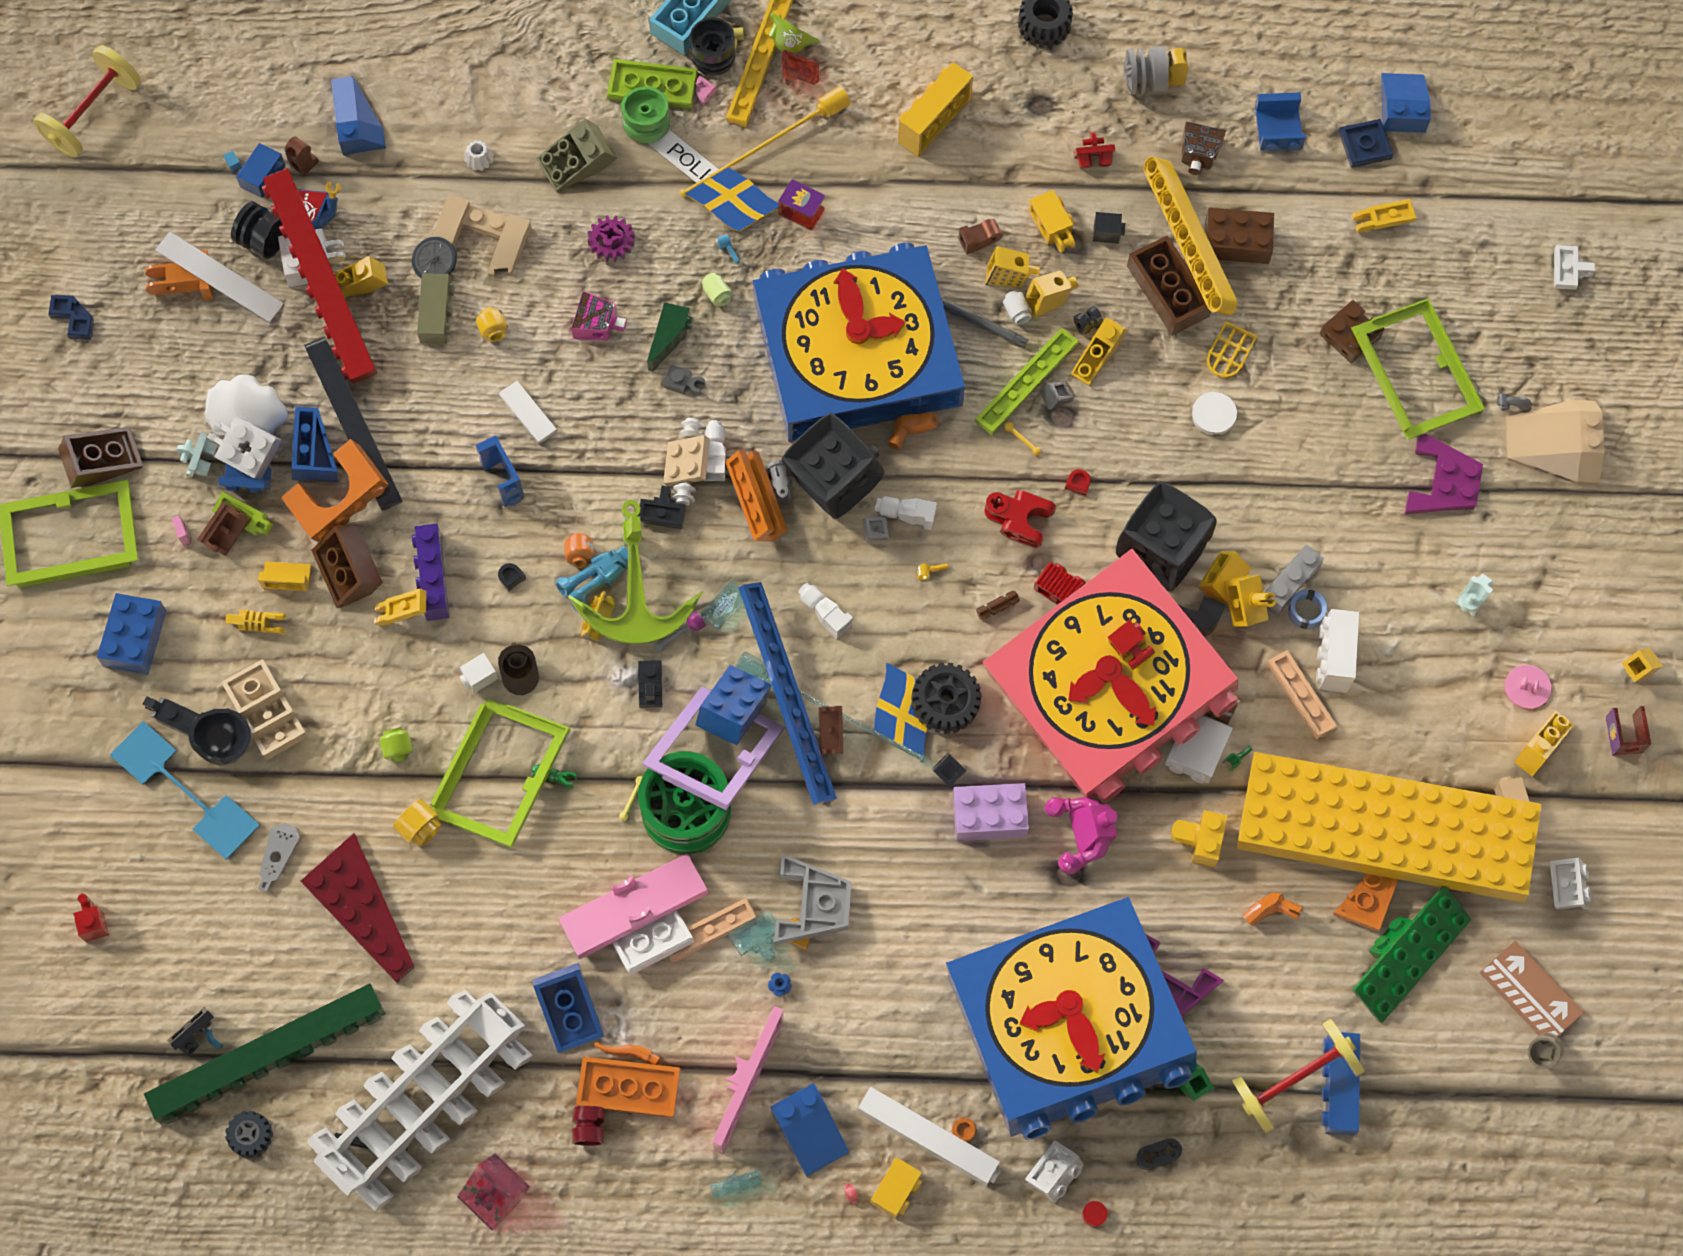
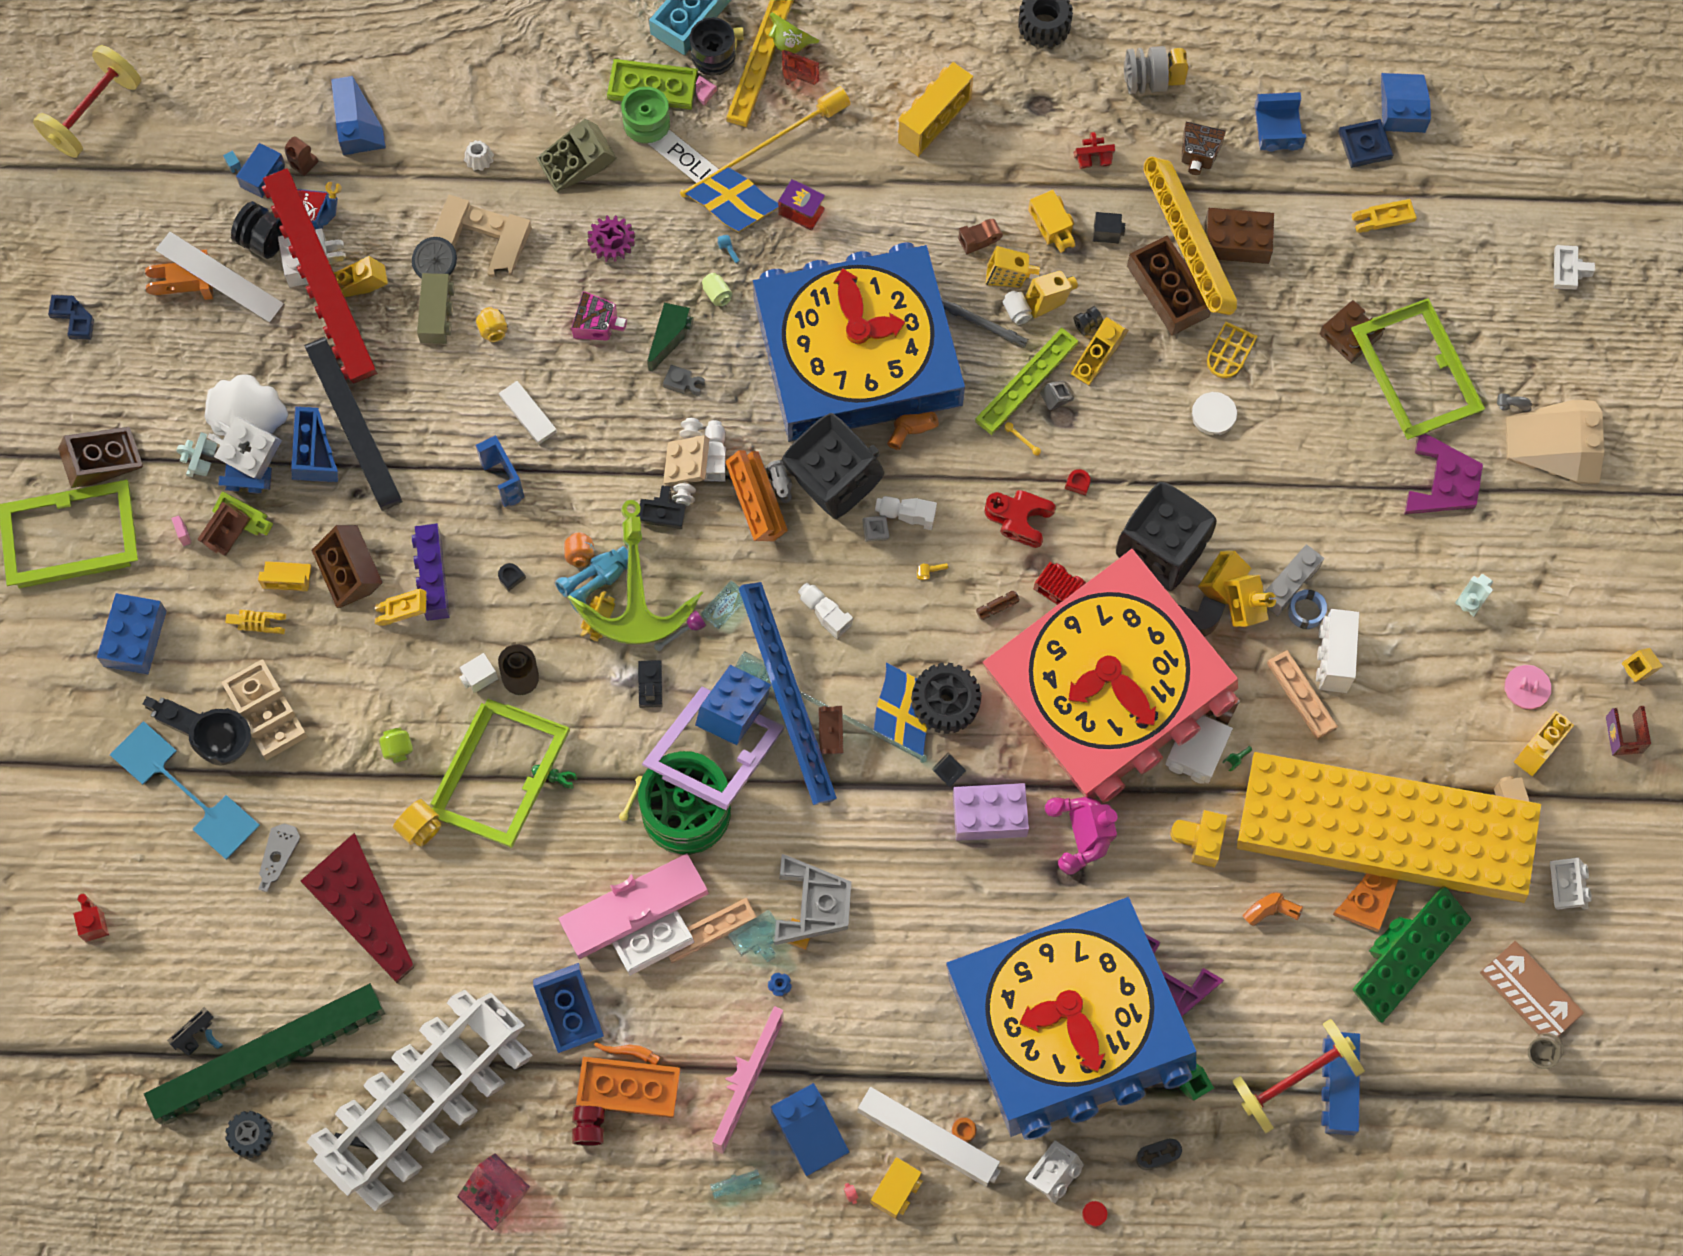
orange arch [281,439,389,542] -> none
red brick [1107,619,1156,670] -> none

